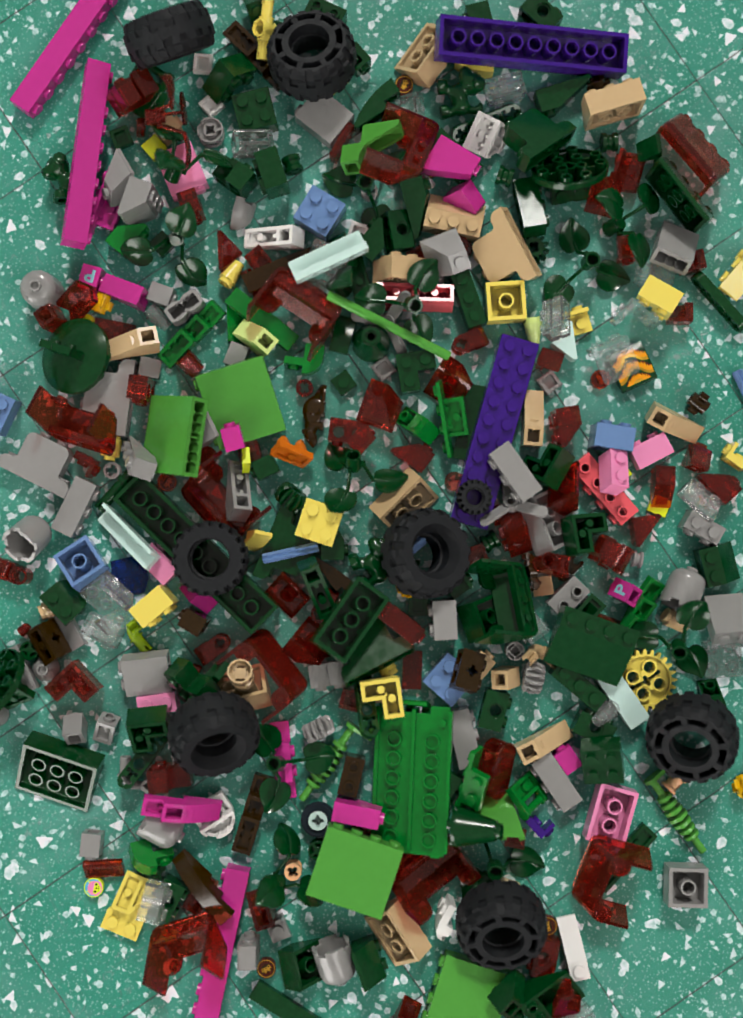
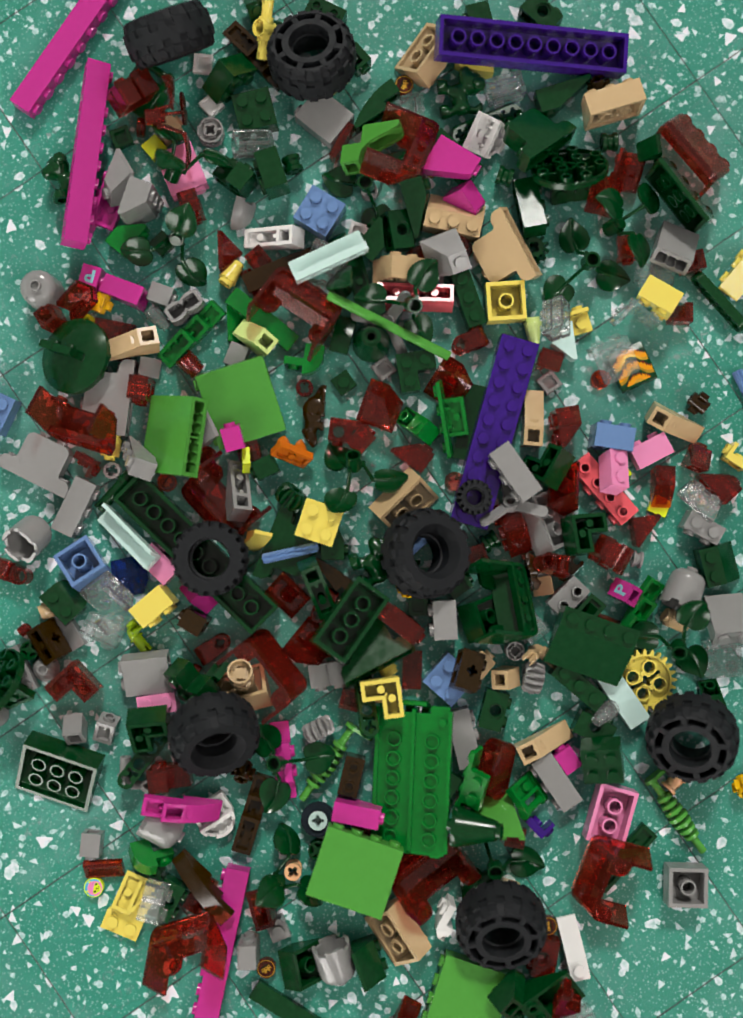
none -> dark brown gear [231,760,256,784]

